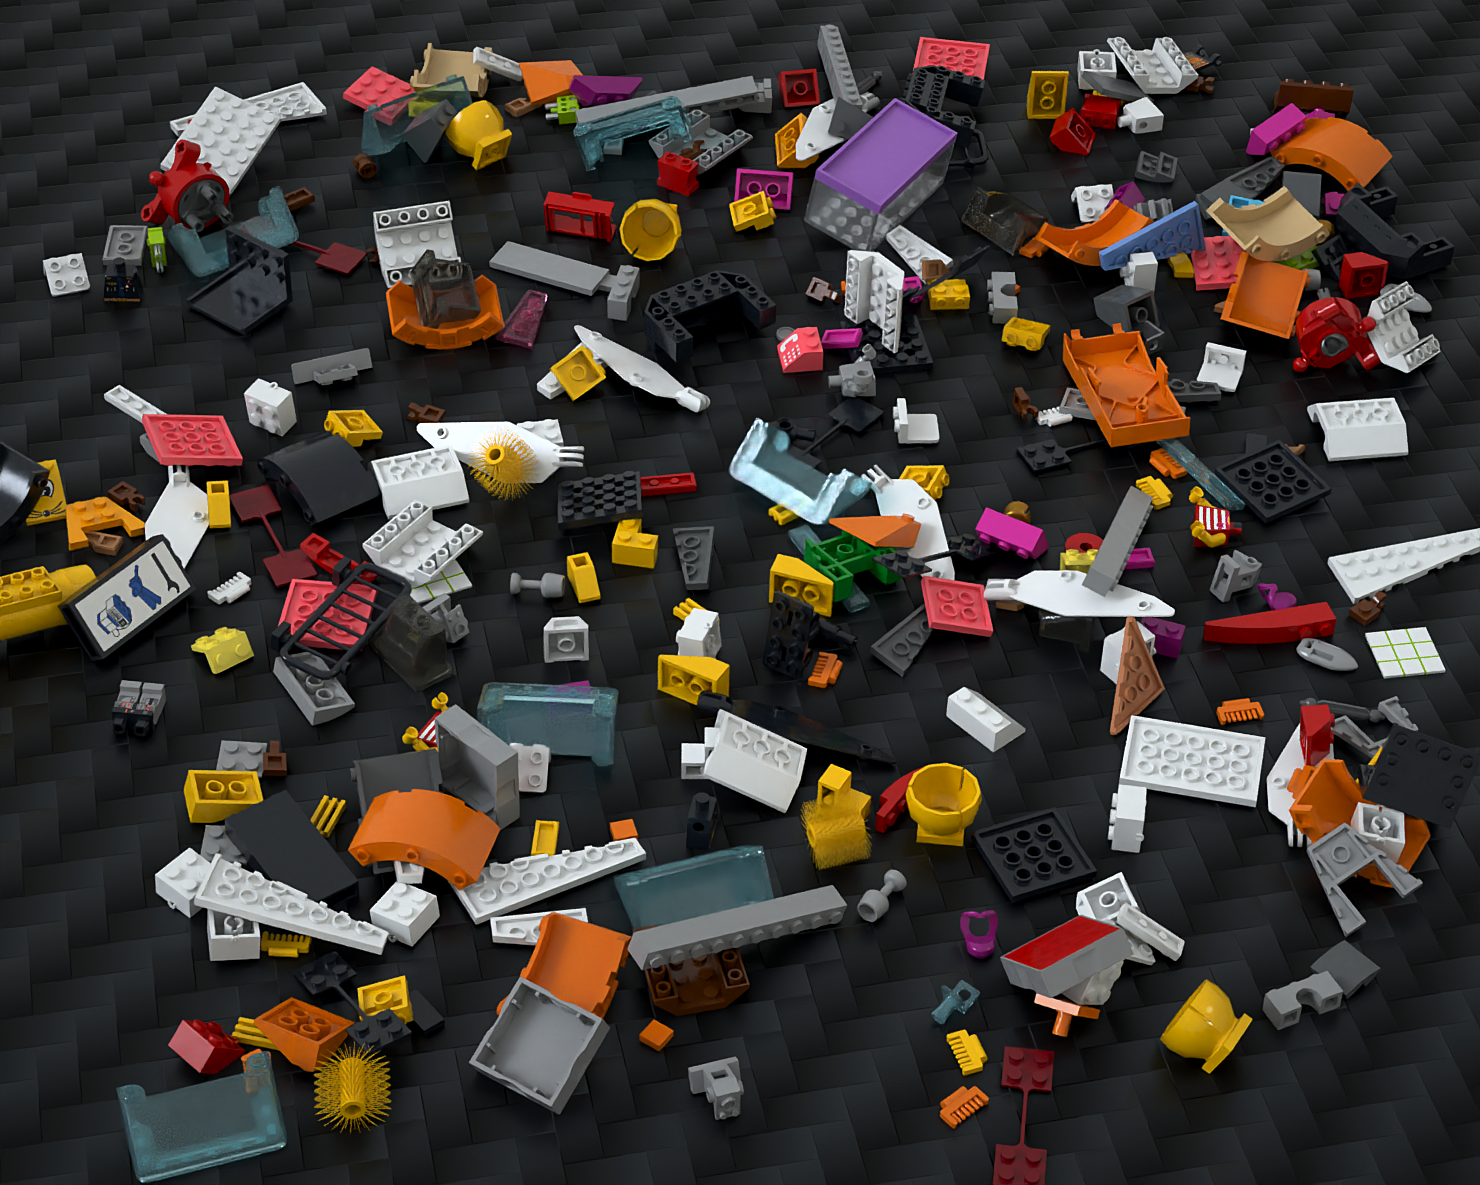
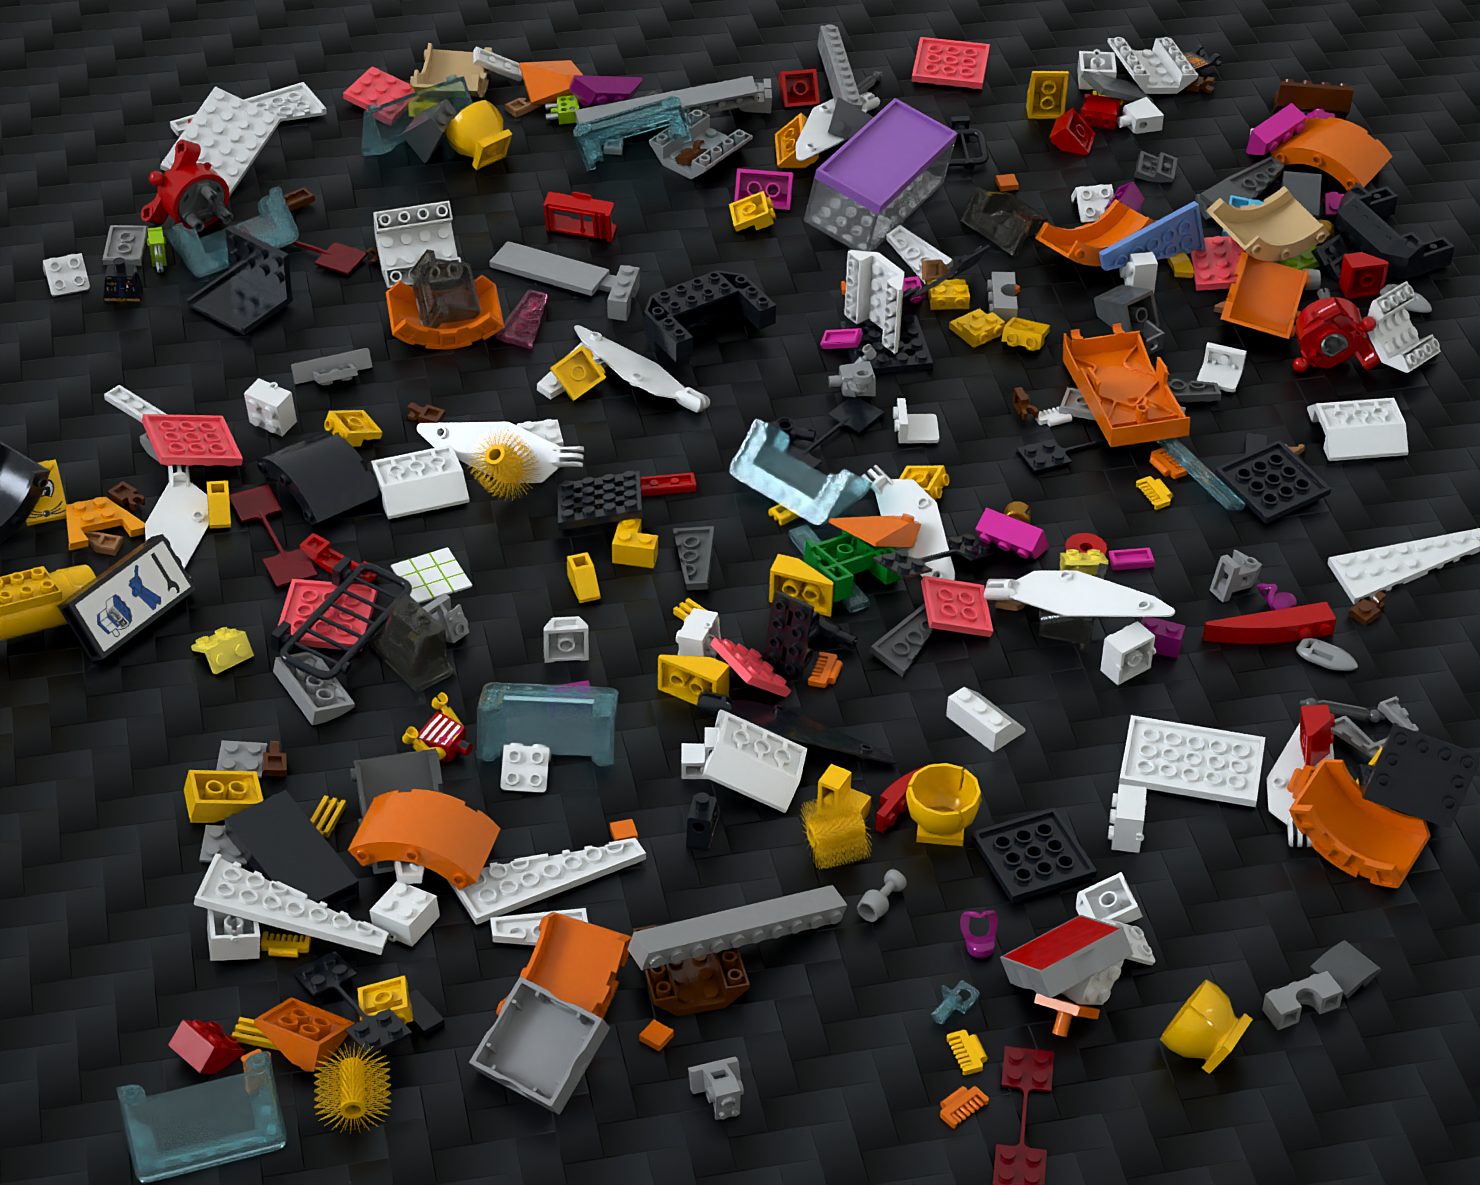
hips [111,680,166,737] -> none
white brick [155,848,211,918] -> none
white piece [207,572,251,604] -> none
reddish brown wheel [353,153,377,178] -> none
white slope [363,499,483,588] -> none
light grey tile [435,704,520,830] -> none
light grey piece [510,573,565,598] -> none
yellow tile [531,820,559,856] -> none
clear light blue windscreen [613,845,774,929] -> none
yellow plate [619,199,682,261] -> none
red hips [657,151,699,196] -> none
light grey piece [776,327,795,341] -> none
coral slope [777,327,823,373] -> none
plate [806,277,843,303] -> none
black wedge [901,65,985,148] -> none
orange piece [1019,232,1050,258] -> none
light grey brick [1082,486,1153,597] -> none
nougat tile [1110,616,1165,735] -> none
white plate [1116,902,1185,961] -> none
light grey gear [1134,198,1173,220] -> none
torso [1189,486,1242,548] -> none
orange piece [1216,698,1264,725] -> none
light grey wing [1307,823,1423,937] -> none
white brick [1351,802,1405,863] -> none
white piece [1365,627,1445,679] -> none
none -> coral plate [710,637,791,697]
none -> yellow plate [949,308,1005,348]
none -> orange tile [996,174,1019,192]

